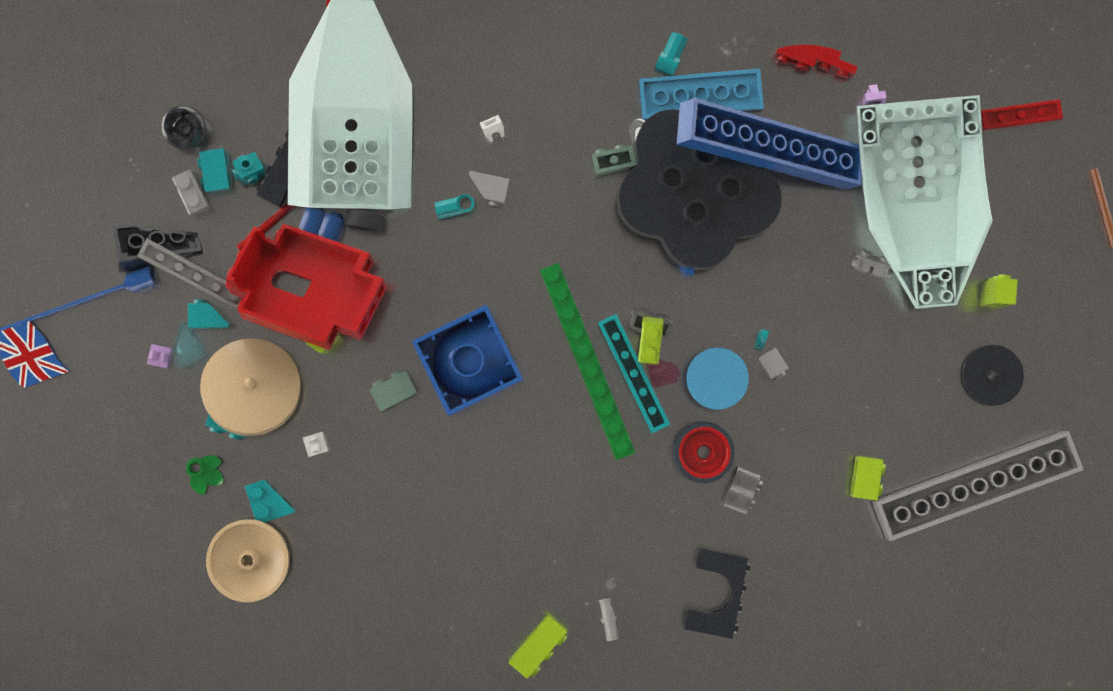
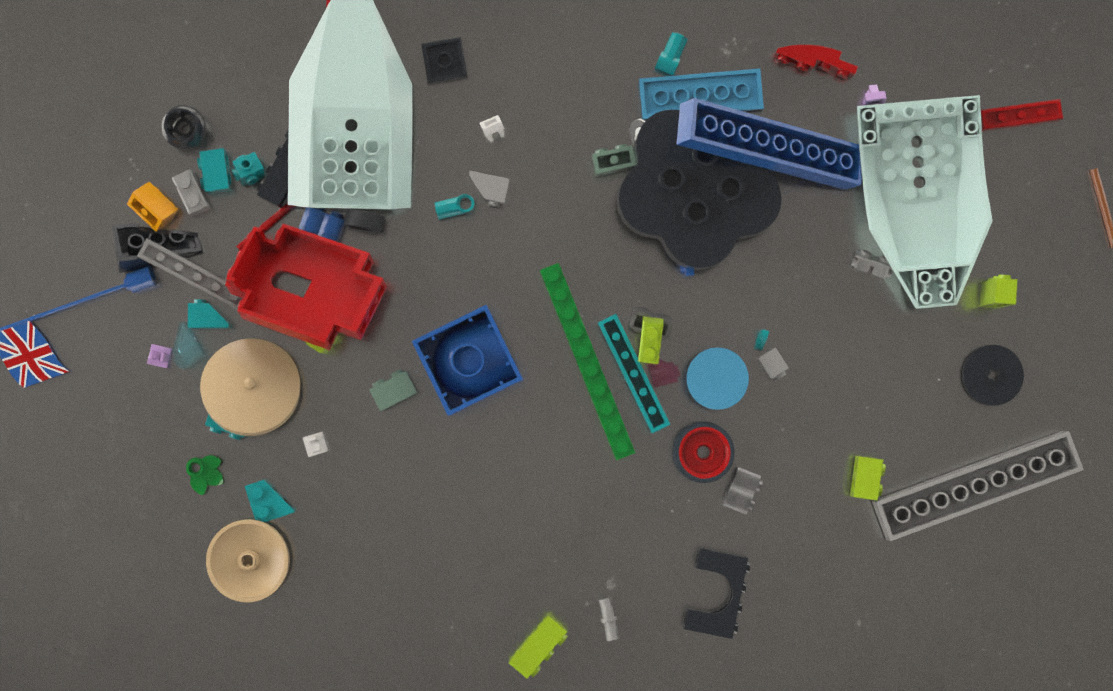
none -> light orange brick [127,182,178,232]
none -> black tile [421,37,468,84]

